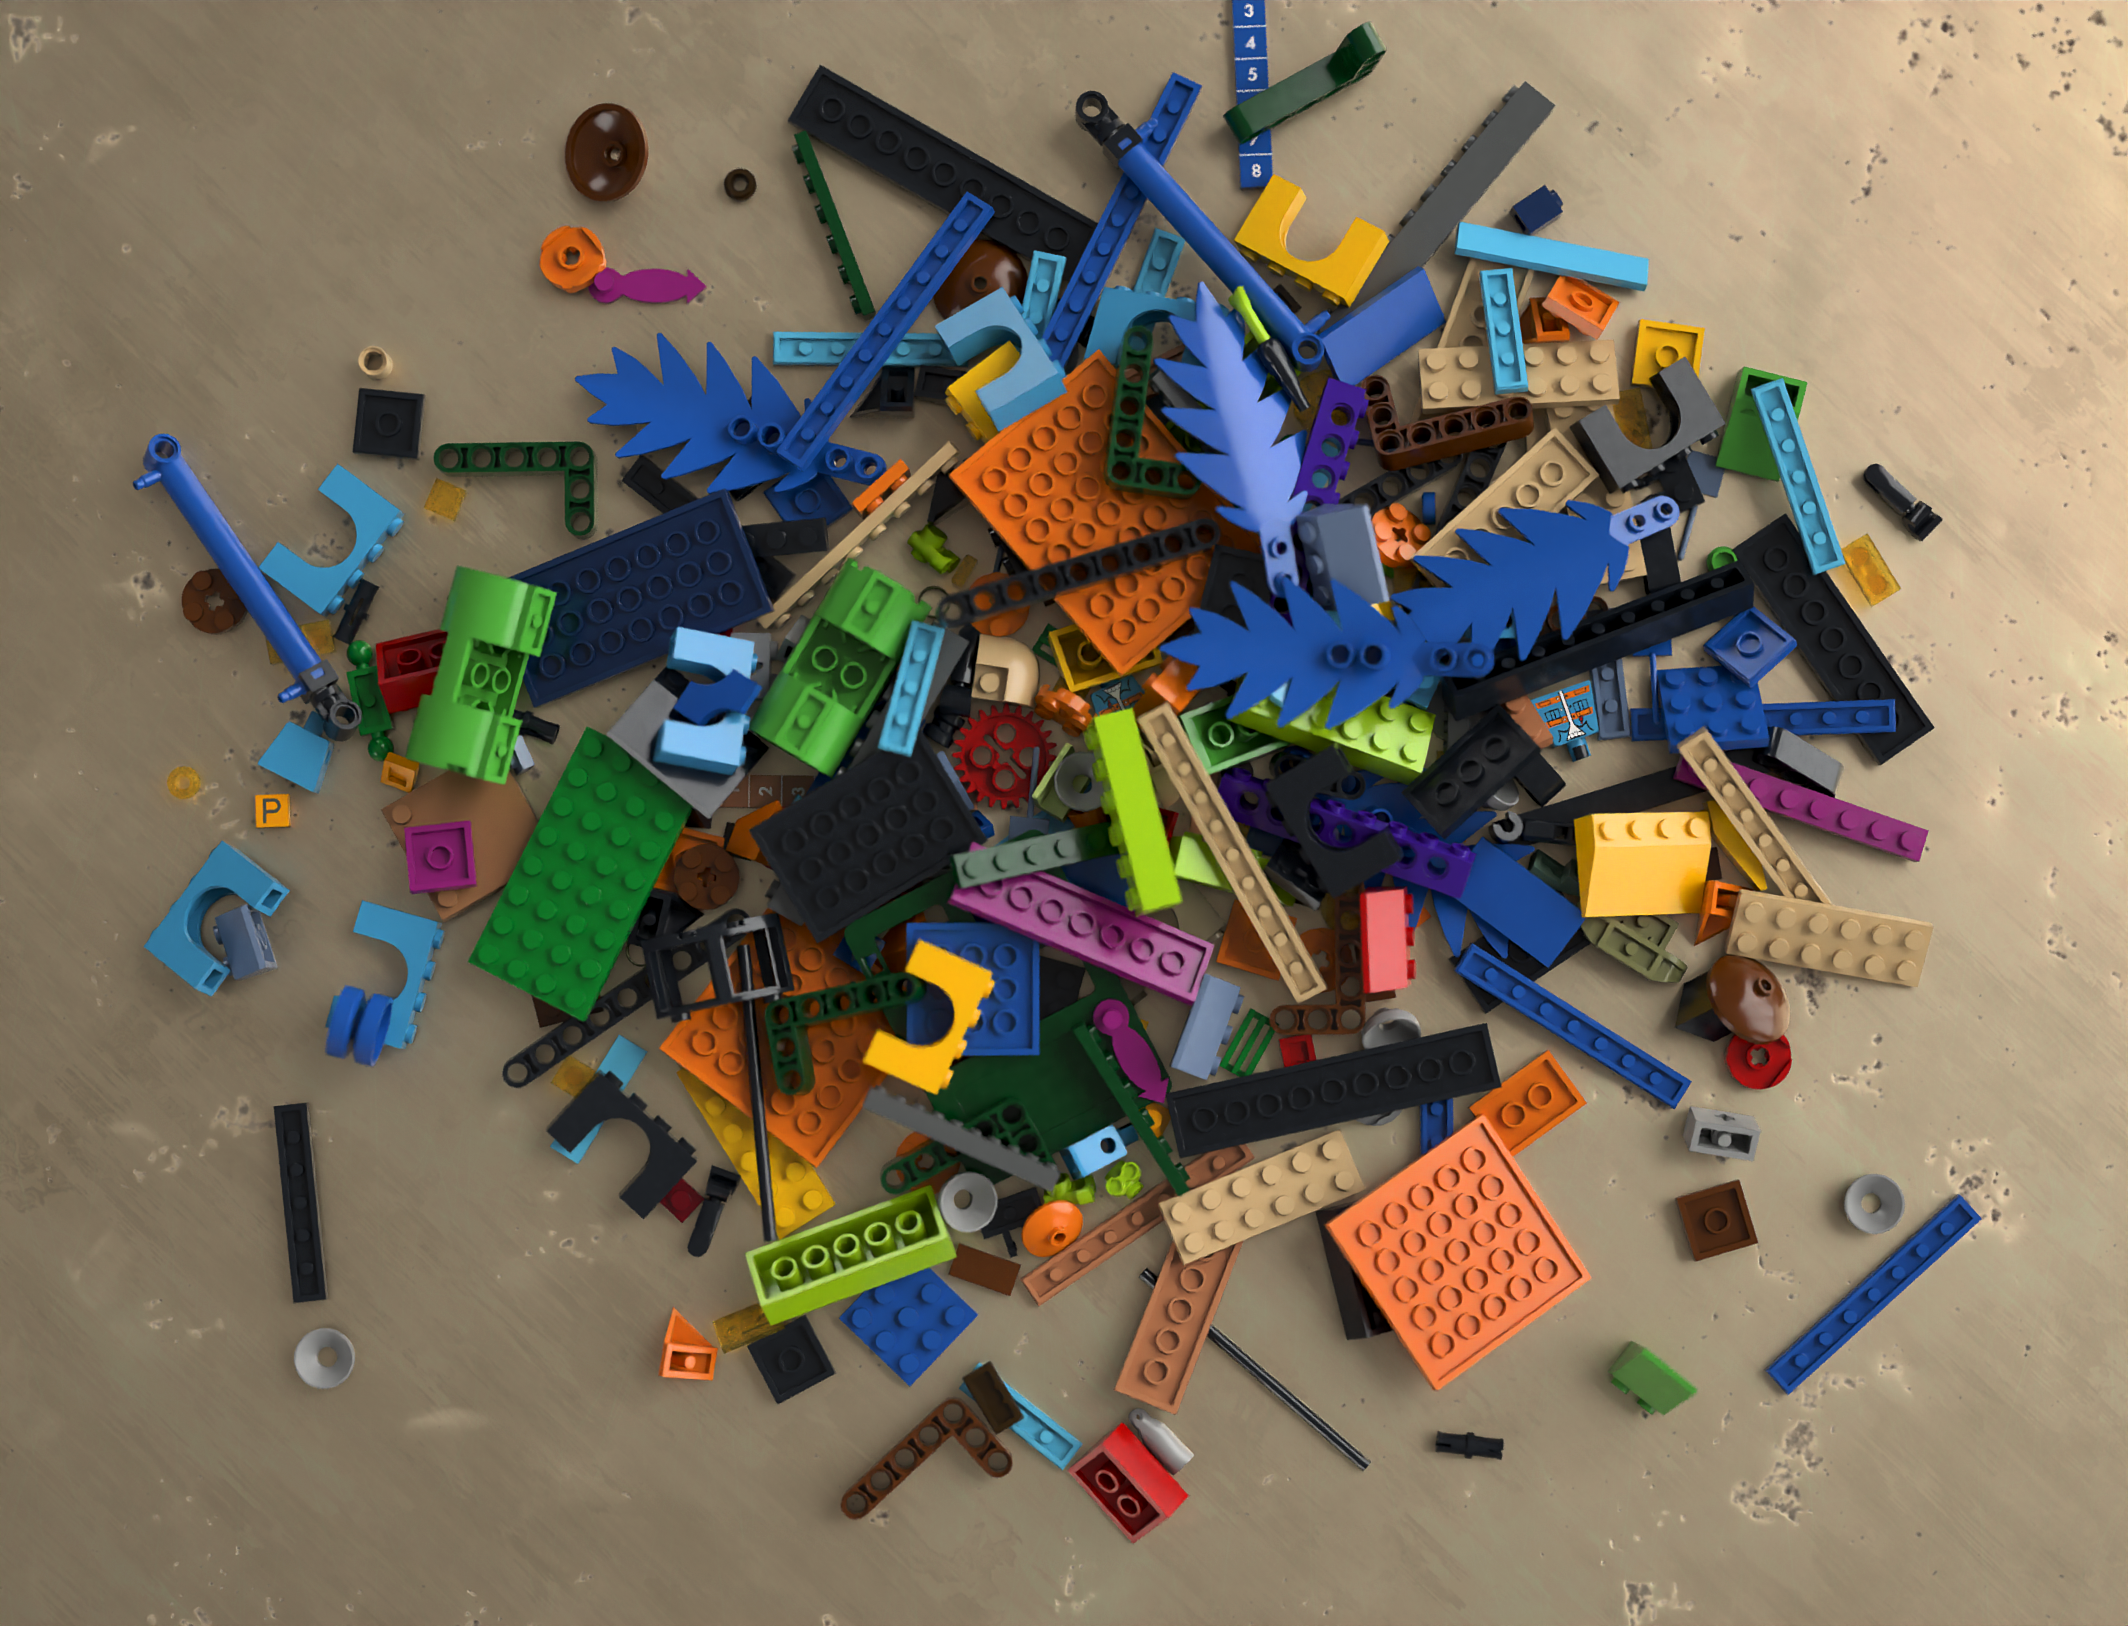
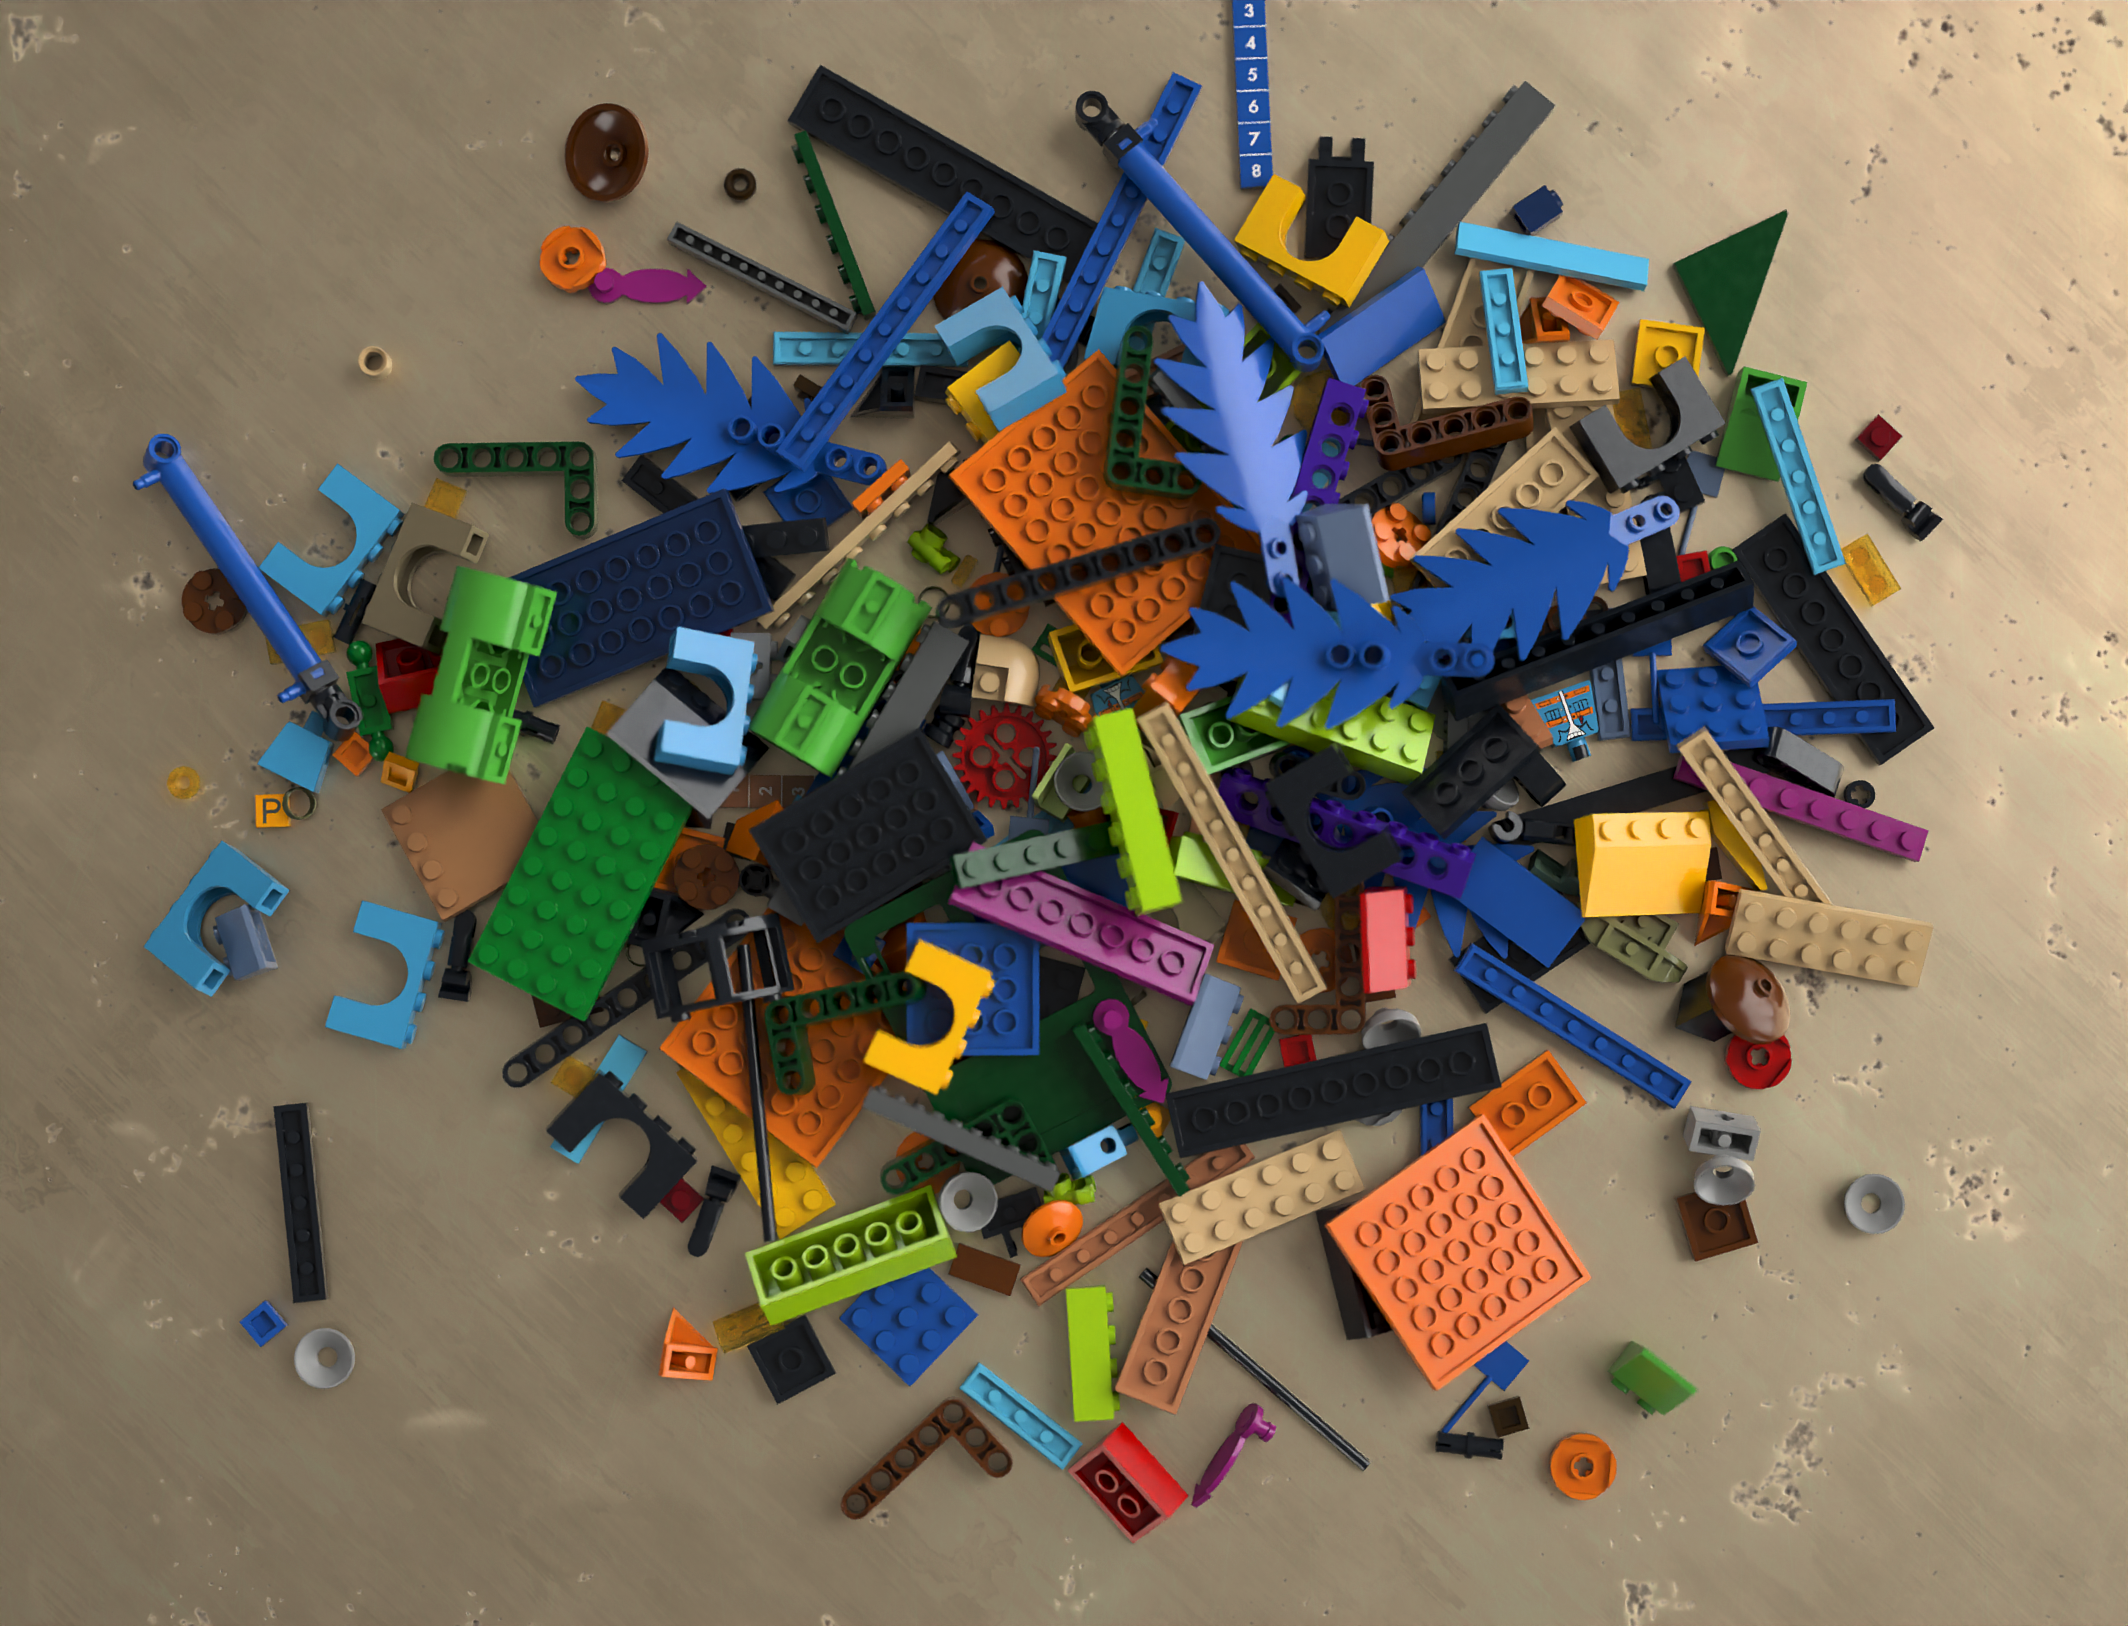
blue wheel [326,985,393,1067] -> none
black plate [353,388,426,460] -> none
magenta plate [404,820,477,894] -> none
plate [509,735,535,776] -> none
blue tile [673,668,763,726] -> none
medium azure tile [878,620,945,757] -> none
dark brown plate [962,1360,1024,1435] -> none
lime plate [1105,1160,1144,1200] -> none
light grey piece [1128,1408,1194,1475] -> none
dark green beam [1223,21,1387,144] -> none
black piece [1228,286,1311,412] -> none
blue tile [1764,1194,1982,1395] -> none
none -> blue plate [240,1300,288,1347]
none -> olive axle [282,787,316,820]
none -> orange plate [332,731,374,777]
none -> dark tan arch [361,503,489,654]
none -> black piece [438,910,477,1002]
none -> clear yellow plate [591,700,626,738]
none -> dark grey piece [667,221,858,334]
none -> black wheel [739,863,774,897]
none -> dark brown plate [793,374,822,402]
none -> lime brick [1066,1285,1120,1422]
none -> magenta brick [1191,1403,1276,1508]
none -> black tile [1304,136,1374,259]
none -> blue piece [1442,1341,1529,1433]
none -> dark brown plate [1487,1396,1529,1438]
none -> orange plate [1549,1433,1617,1500]
none -> dark green tile [1672,210,1788,376]
none -> red plate [1676,550,1711,582]
none -> light grey piece [1694,1154,1755,1205]
none -> black bush [1843,780,1875,808]
none -> dark red plate [1855,414,1903,462]

